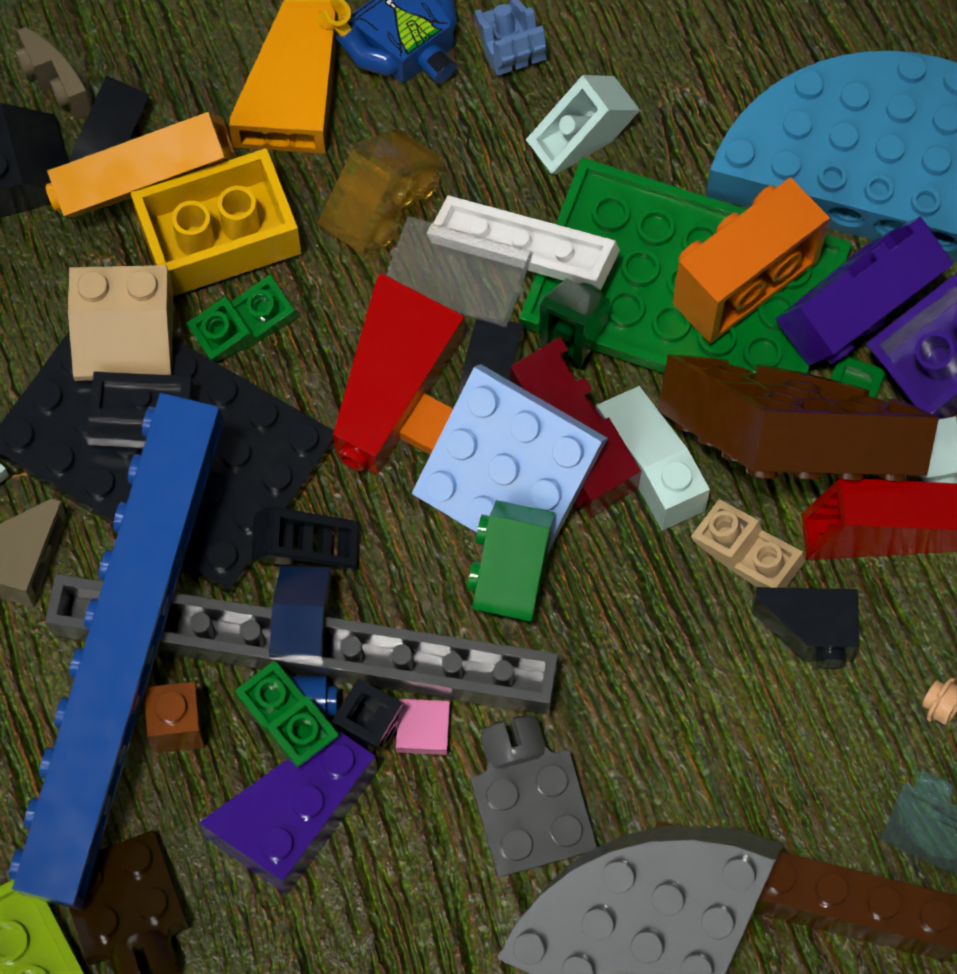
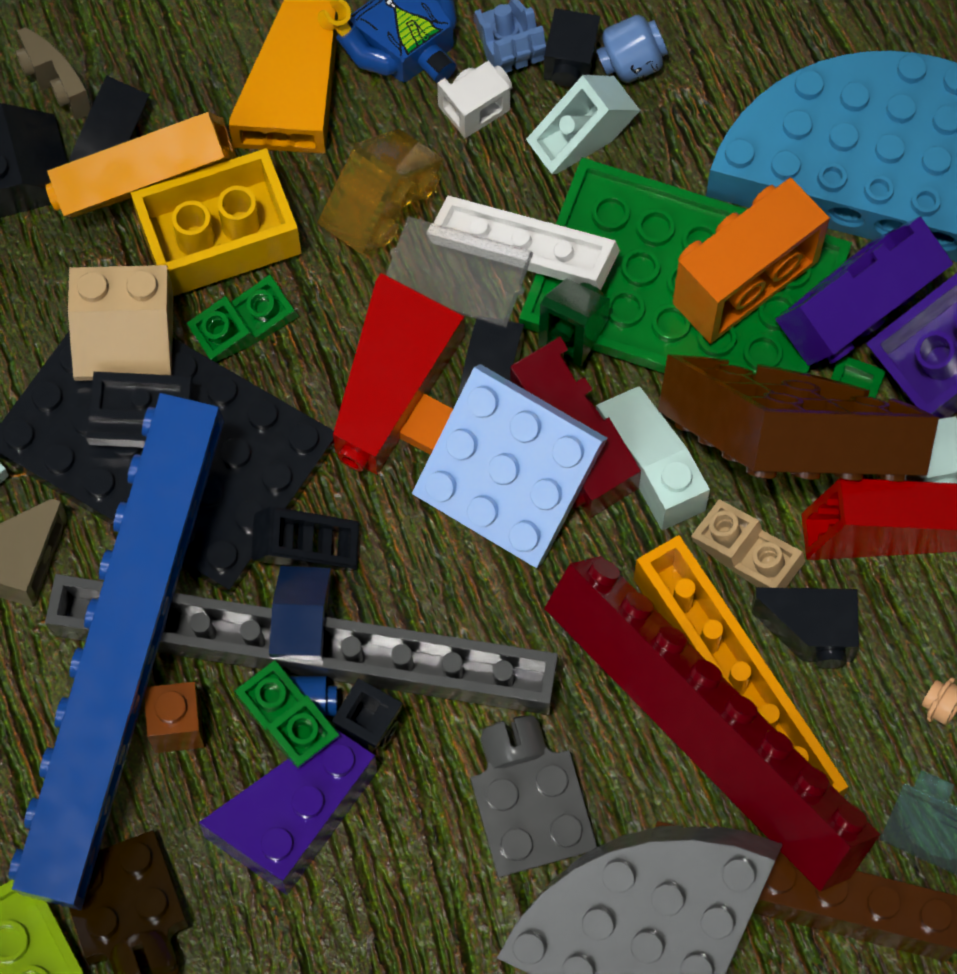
bright pink tile [396,699,450,755] -> none
green brick [467,500,555,622] -> none
none -> white brick [437,61,512,139]
none -> black brick [544,8,601,87]
none -> dark red brick [544,556,881,892]
none -> medium blue head [597,14,669,83]
none -> light orange brick [633,535,849,797]

